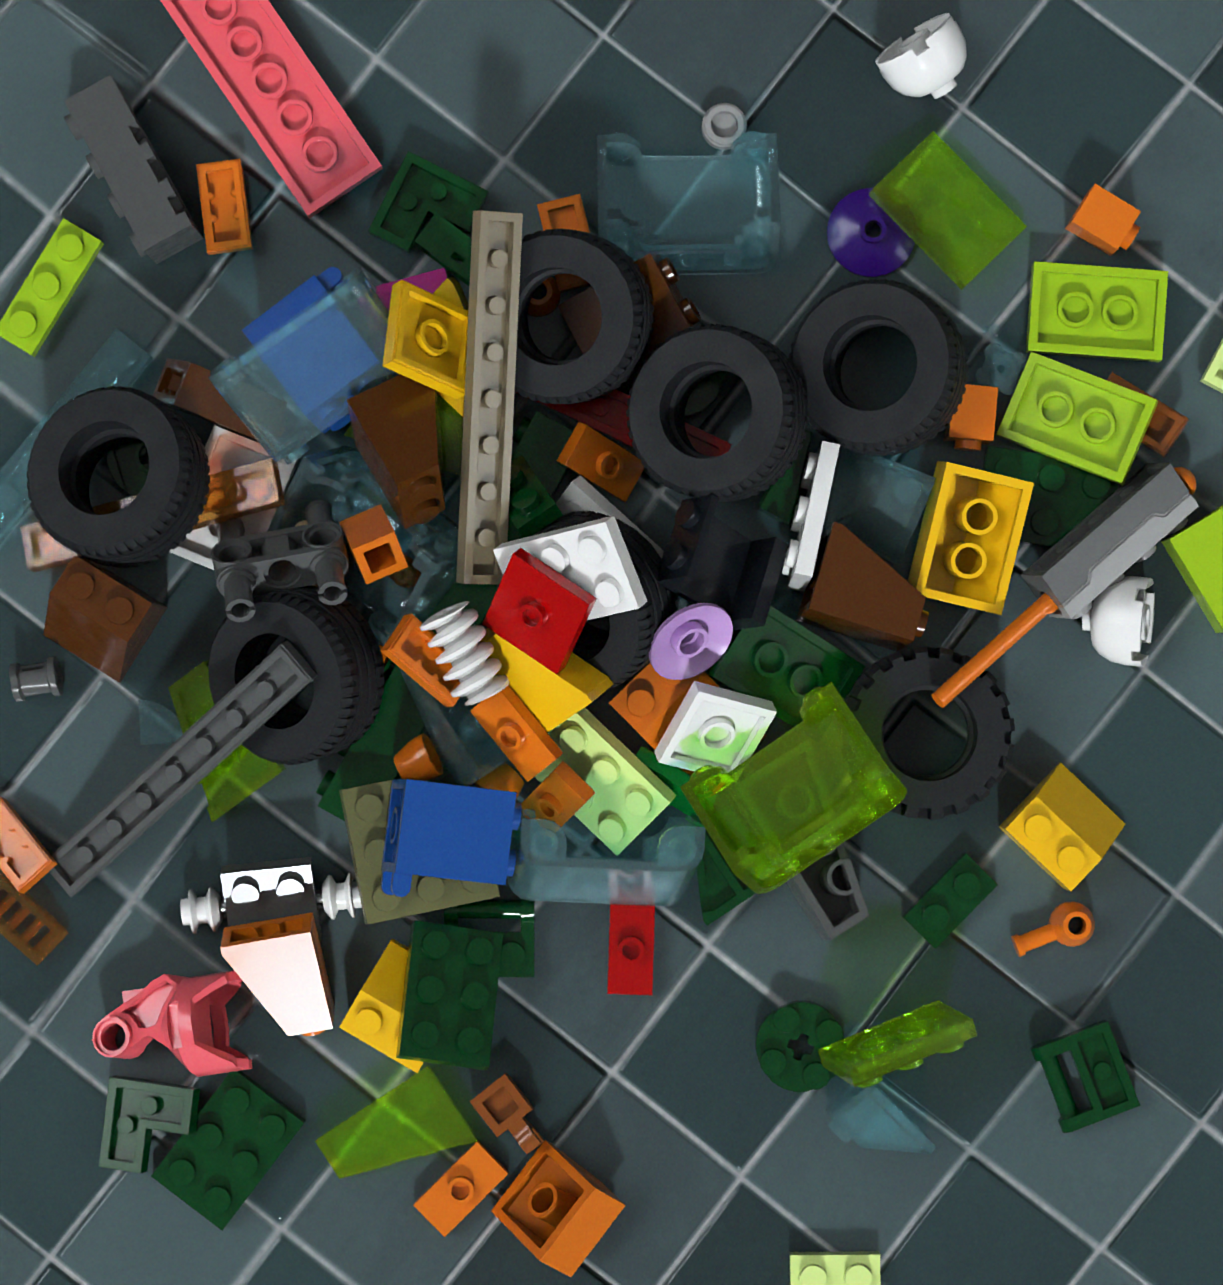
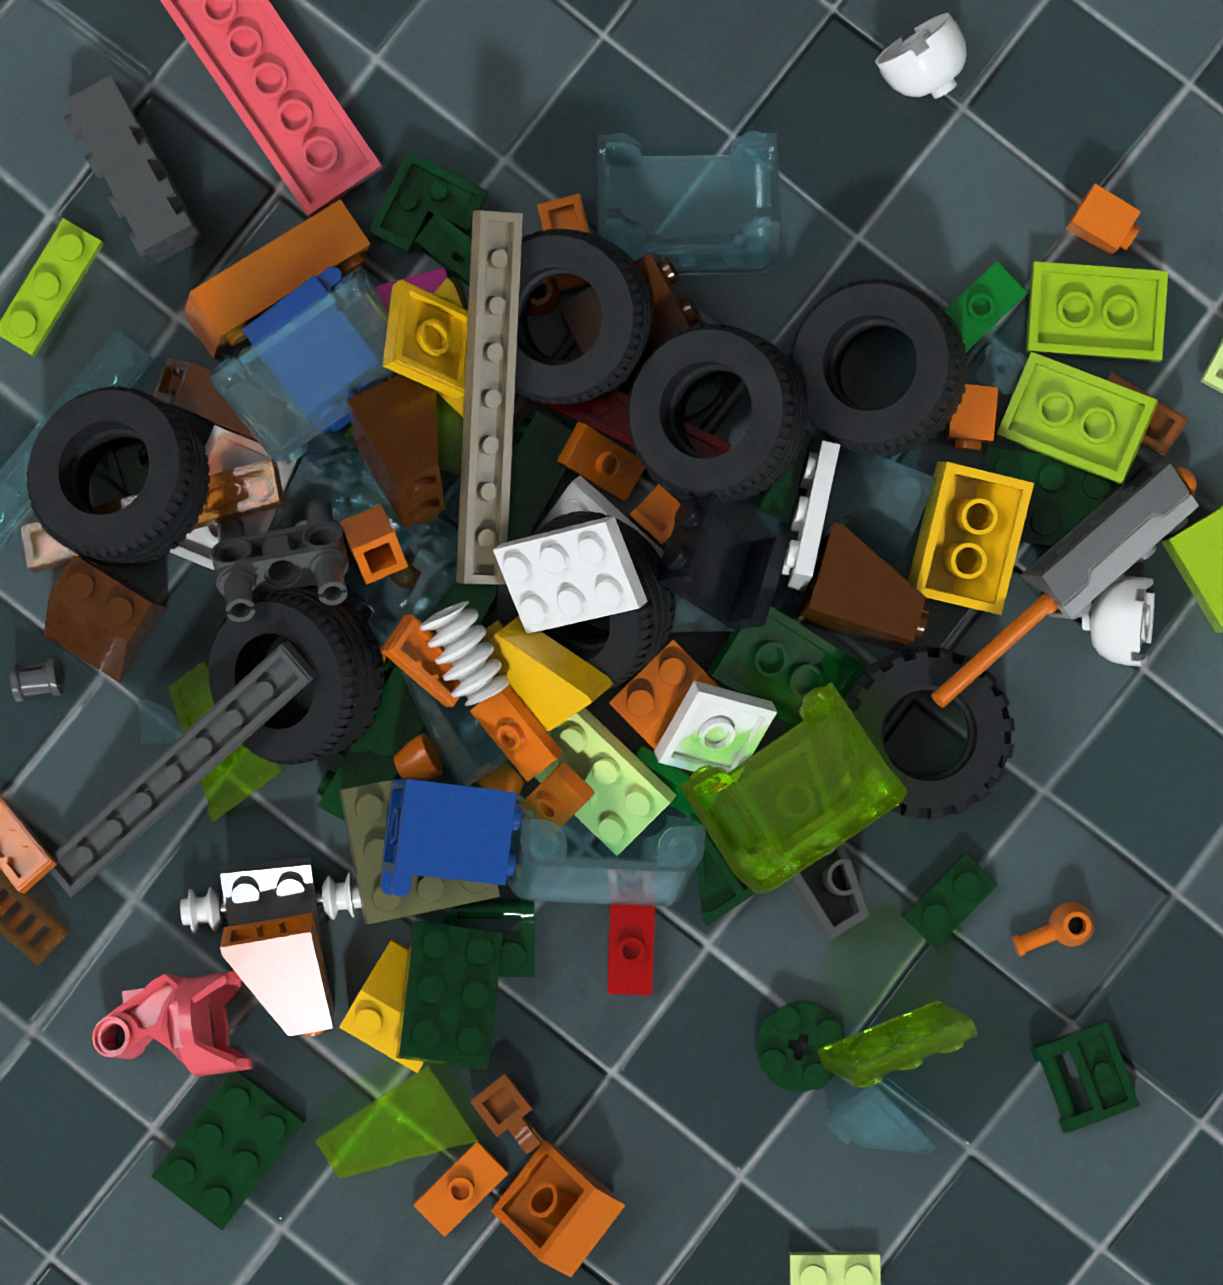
dark green plate [99,1075,200,1173] -> none
orange plate [196,159,253,255] -> none
red plate [482,548,597,674] -> none
dark green plate [509,455,563,538] -> none
lavender dish [649,603,733,680] -> none
light grey tile [702,103,747,150] -> none
dark purple dish [827,188,916,277] -> none
clear neon green plate [868,131,1027,290] -> none
yellow slope [999,762,1125,891] -> none
none -> orange wedge [184,199,371,359]
none -> orange panel [629,484,681,548]
none -> green plate [945,261,1028,353]

